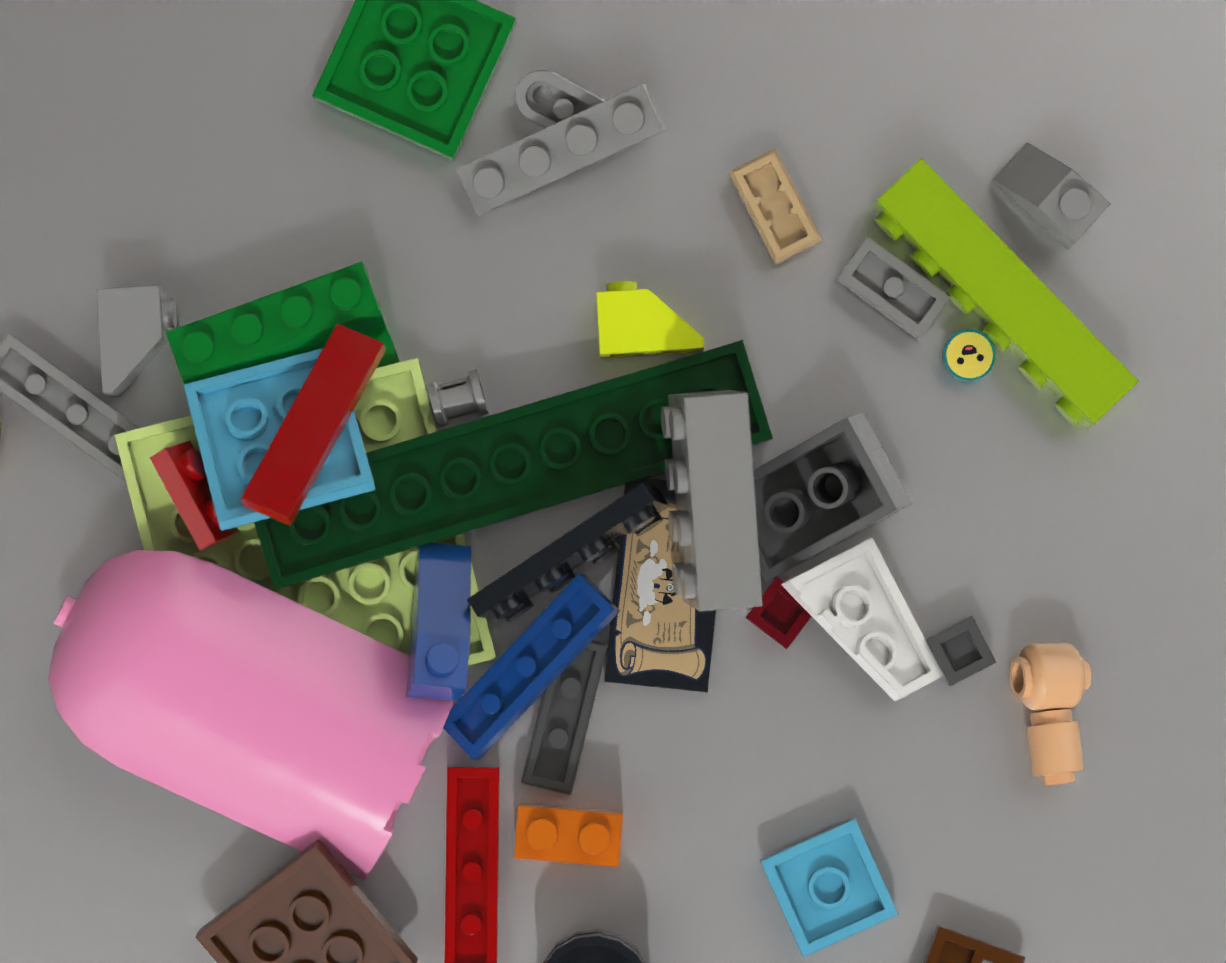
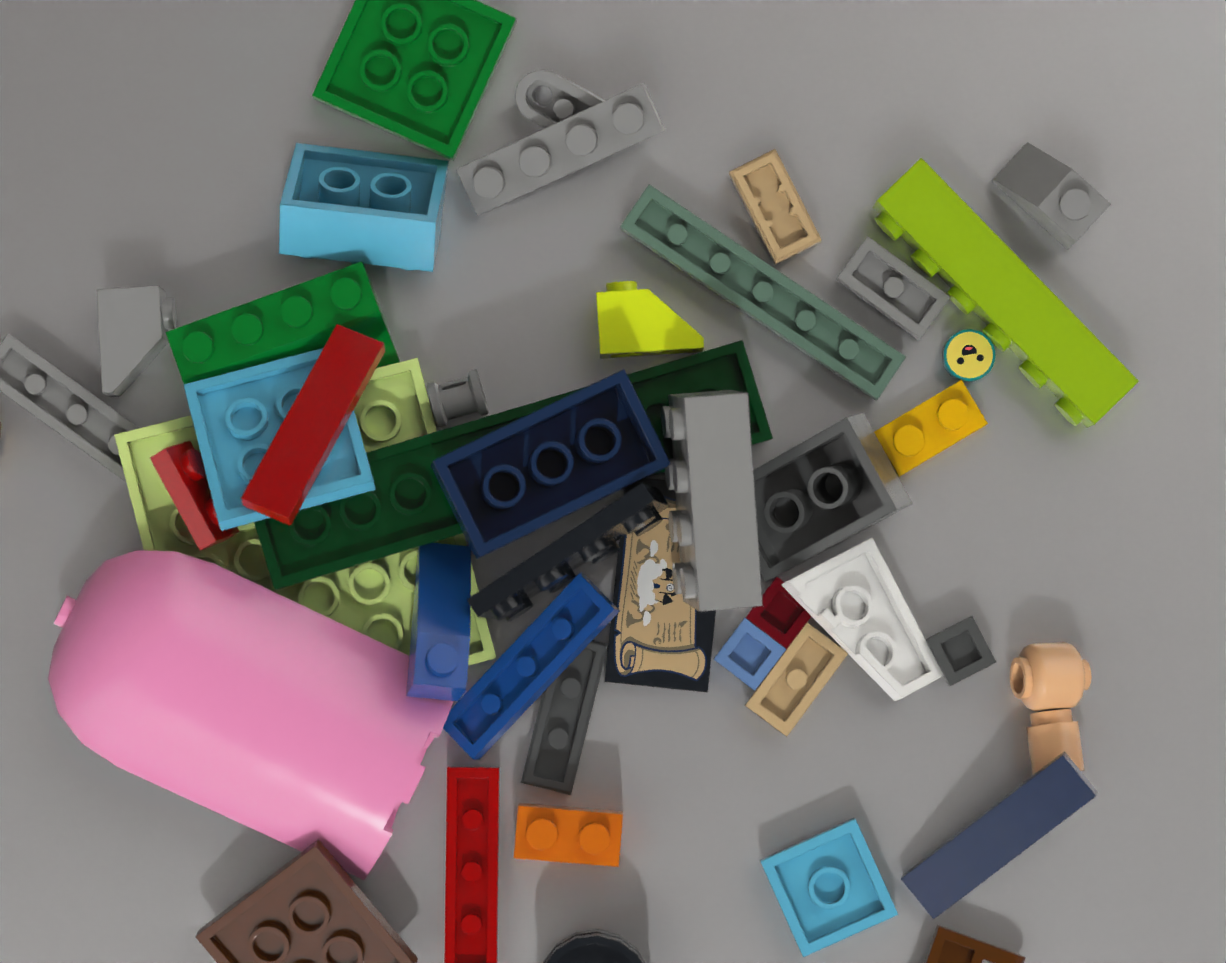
none -> medium azure slope [279,143,449,272]
none -> dark blue brick [430,369,671,560]
none -> sand green plate [620,184,906,401]
none -> medium blue plate [713,618,786,691]
none -> tan plate [744,623,848,737]
none -> yellow plate [874,380,988,477]
none -> dark blue tile [901,751,1098,919]

